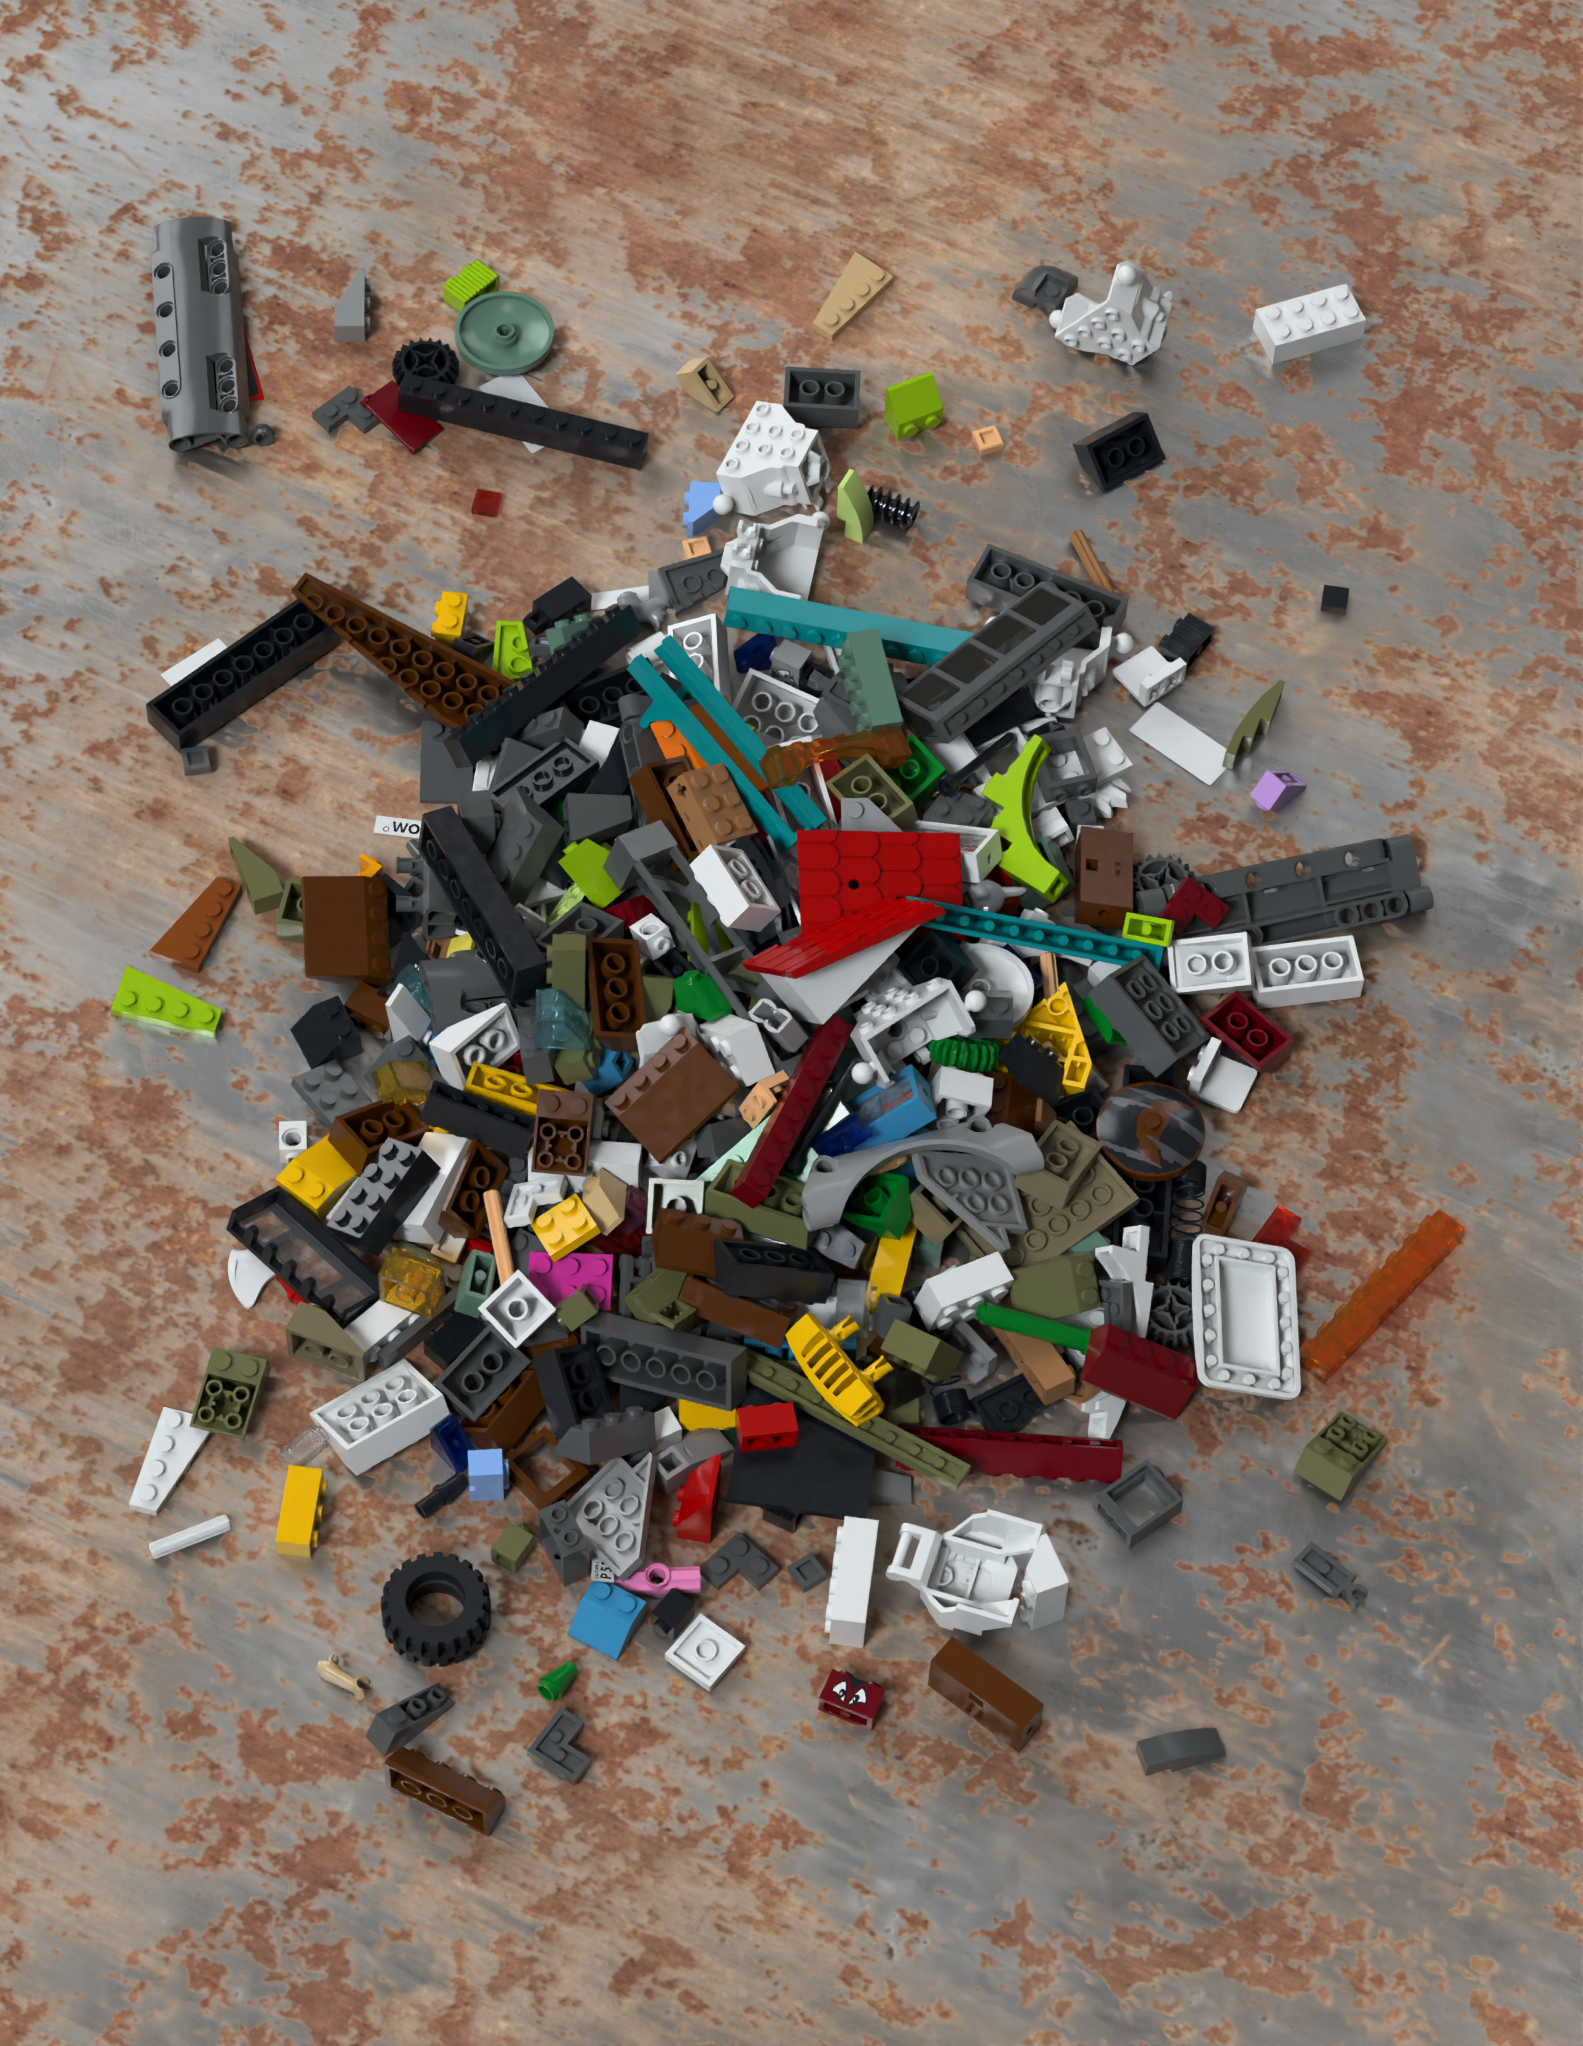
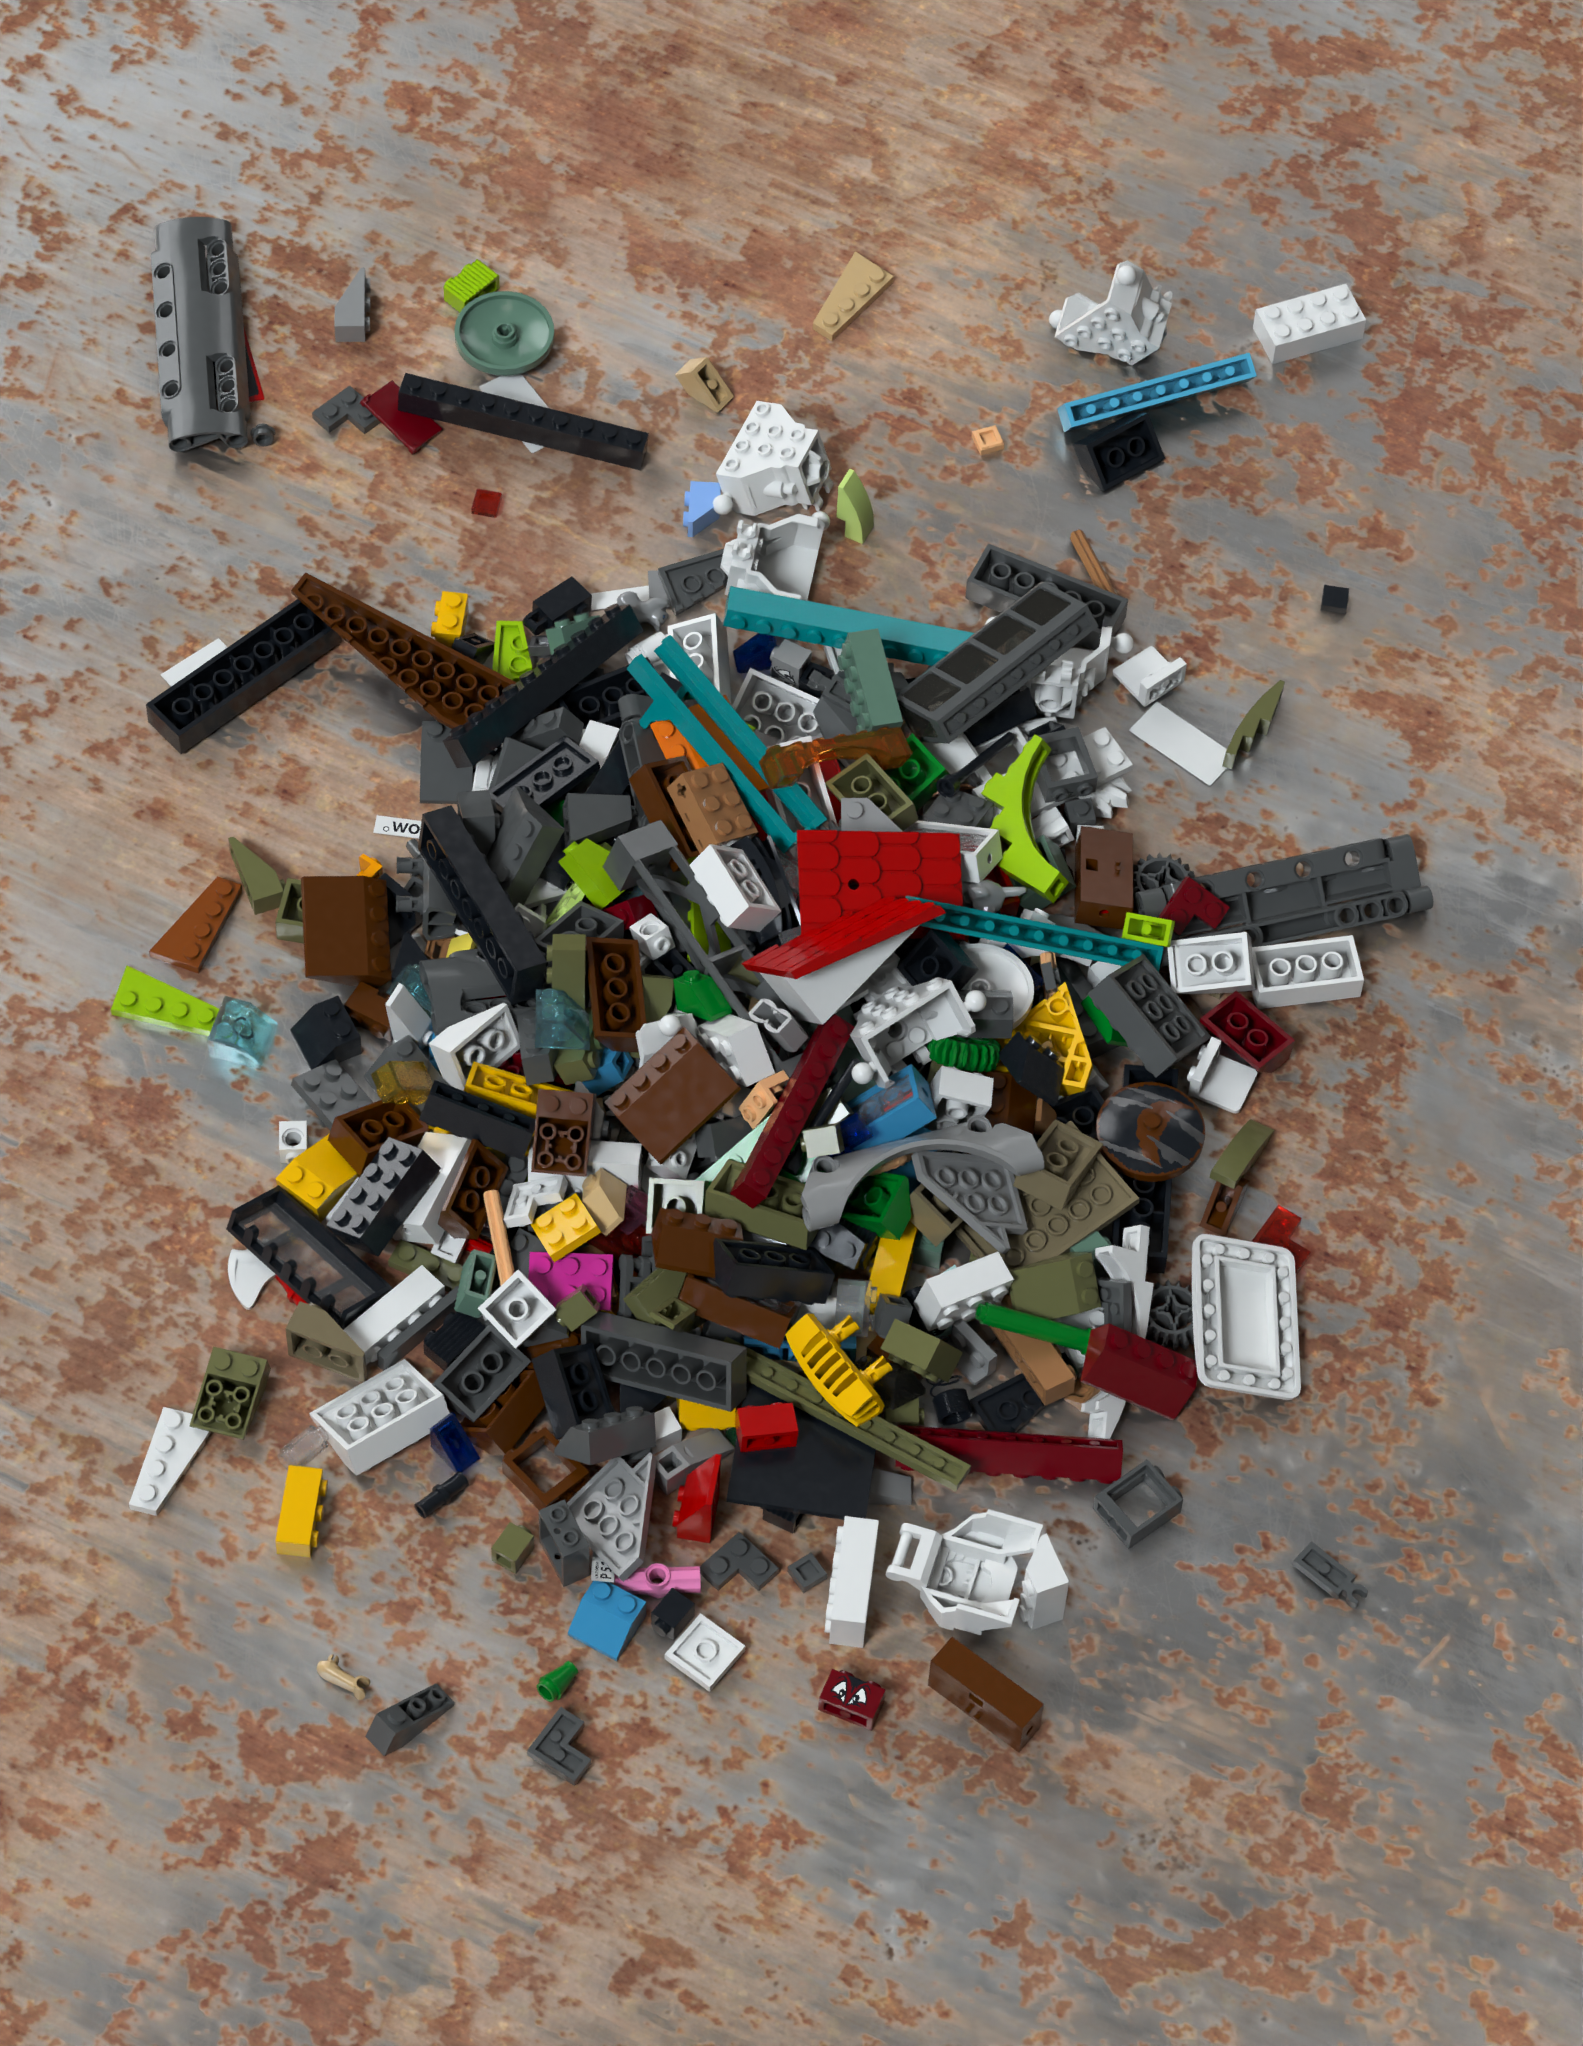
white axle [149,1515,231,1559] -> none
flat silver plate [181,745,211,776] -> none
clear yellow brick [378,1247,445,1320] -> none
black tyre [381,1552,491,1667] -> none
reddish brown slope [384,1747,506,1837] -> none
black gear [392,337,459,387] -> none
light blue brick [468,1449,509,1501] -> none
light nougat tile [682,536,712,560] -> none
dark grey brick [783,366,861,429] -> none
black piece [867,485,920,530] -> none
lime slope [884,371,943,440] -> none
dark grey brick [1012,265,1078,311] -> none
dark grey slope [1135,1728,1226,1776] -> none
black brick [1158,613,1215,671] -> none
black piece [1165,1160,1207,1292] -> none
lavender slope [1250,770,1308,812] -> none
olive slope [1293,1411,1388,1501] -> none
clear orange brick [1299,1209,1465,1384] -> none
none -> clear light blue slope [207,996,278,1070]
none -> brick [800,1123,845,1158]
none -> dark grey plate [1041,962,1061,994]
none -> medium azure brick [1057,352,1257,432]
none -> olive slope [1209,1119,1275,1189]

